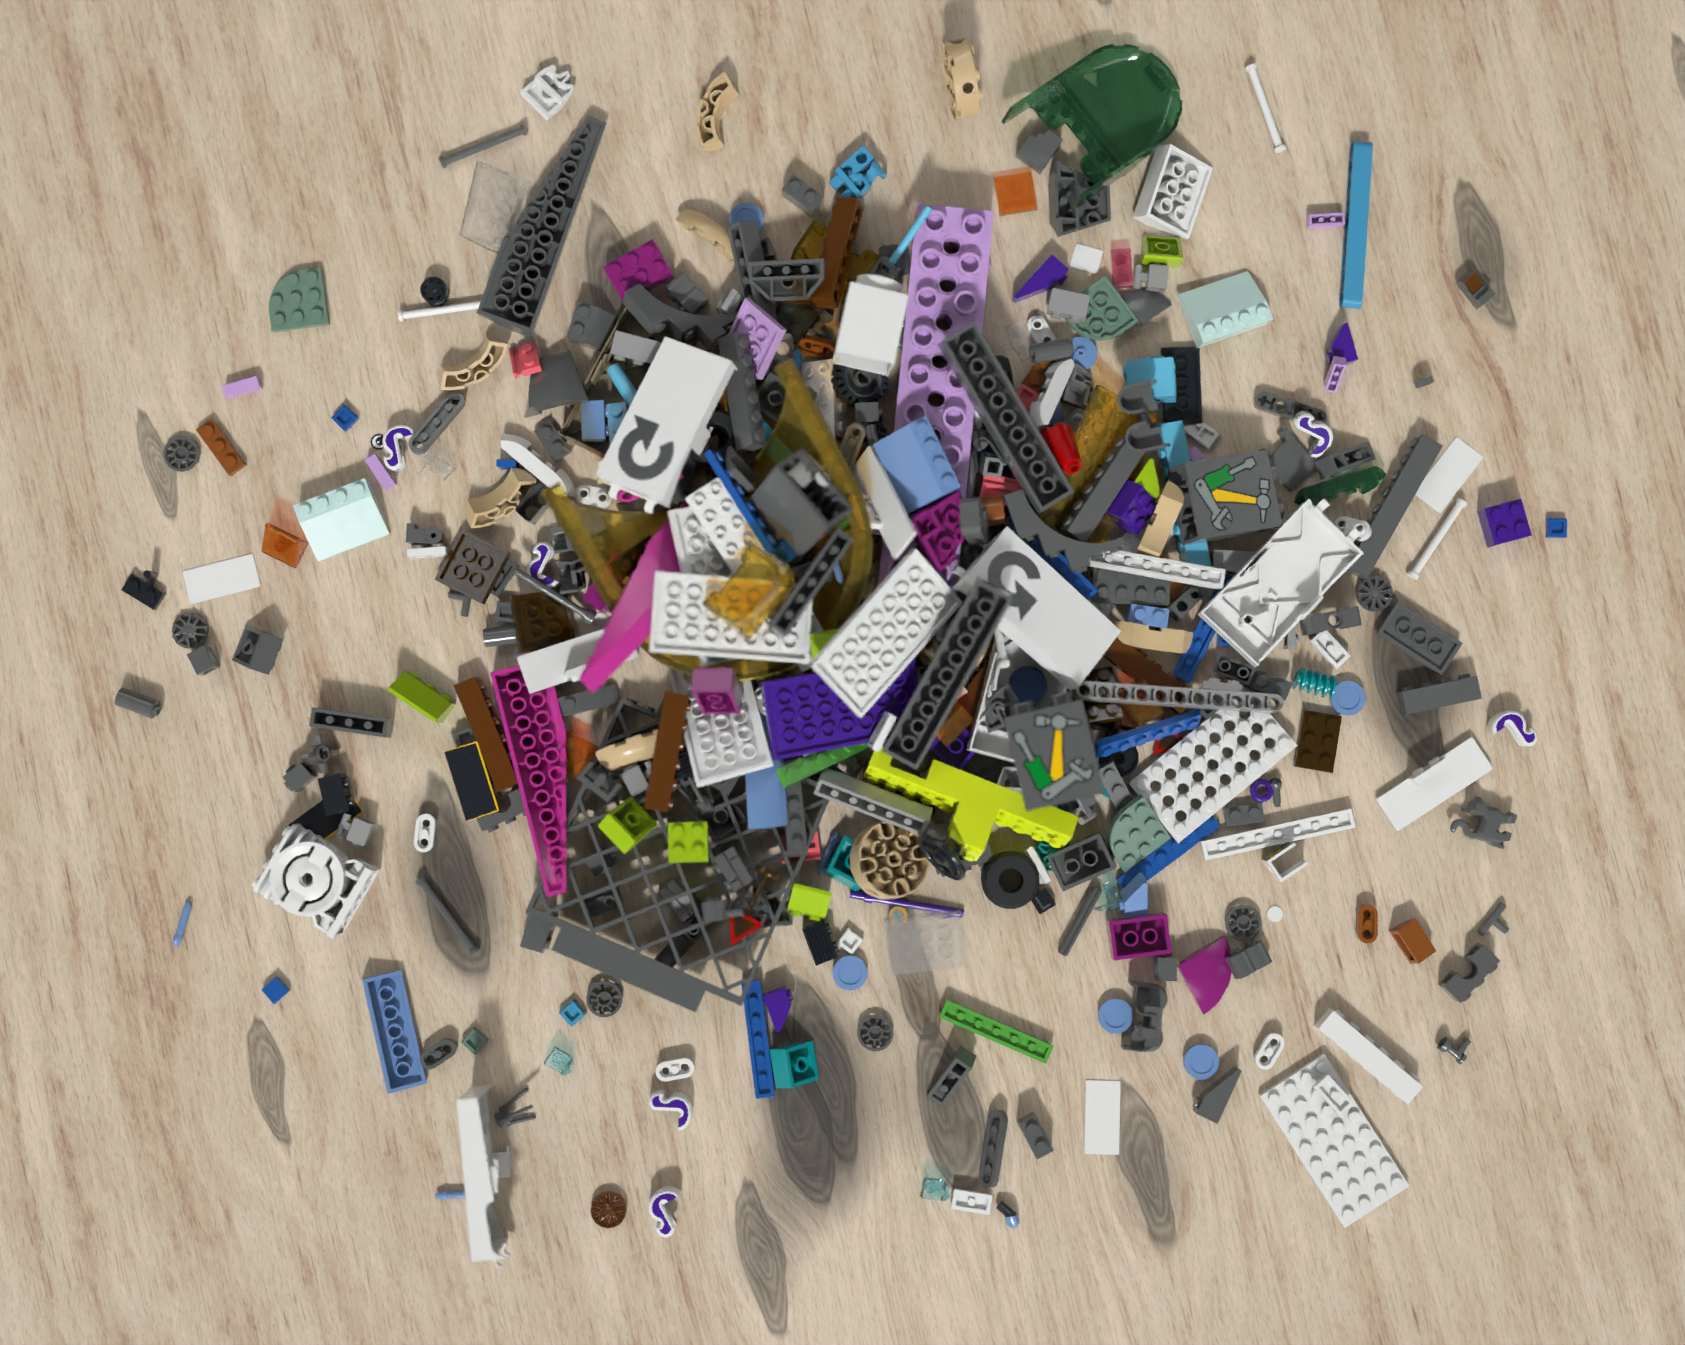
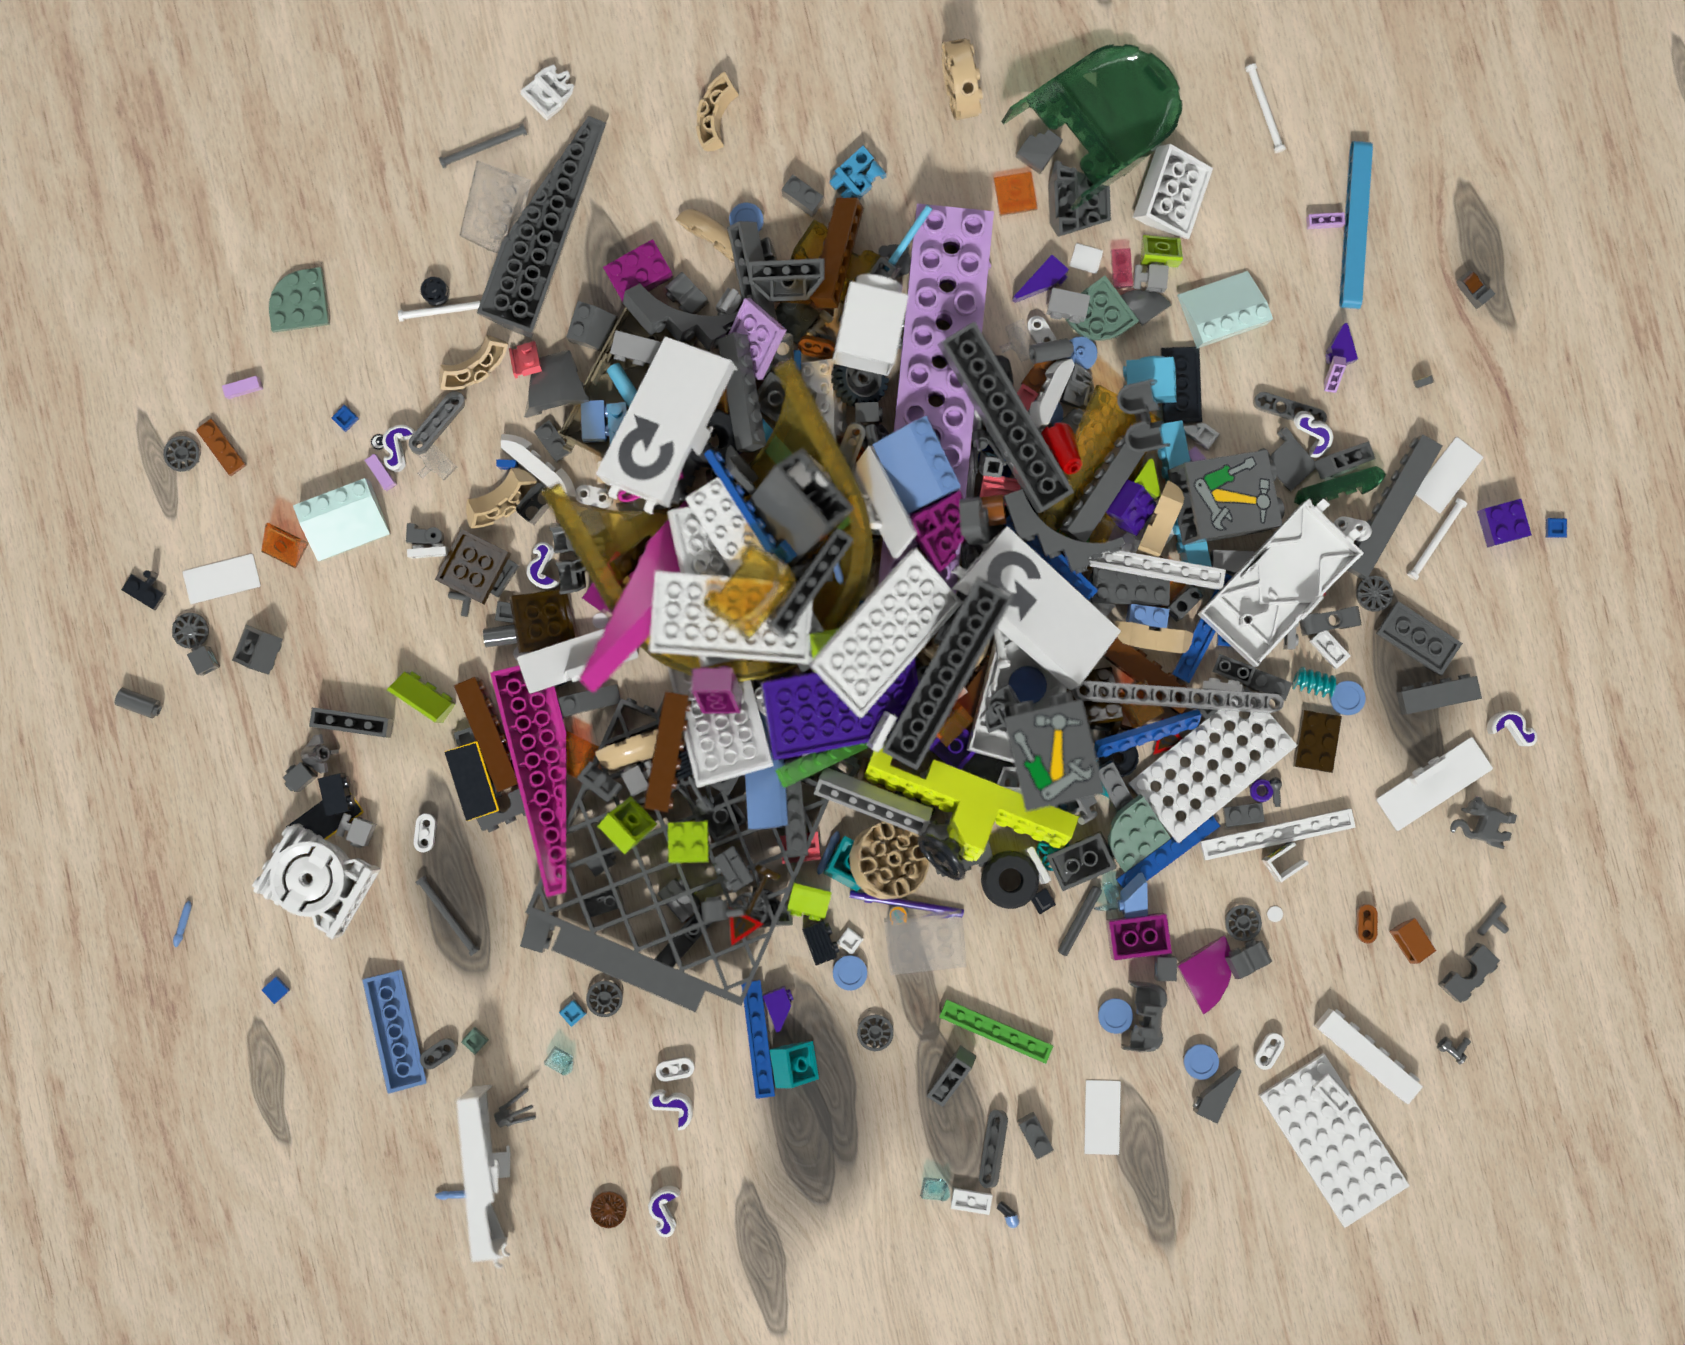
dark grey piece [513,568,597,625] -> none

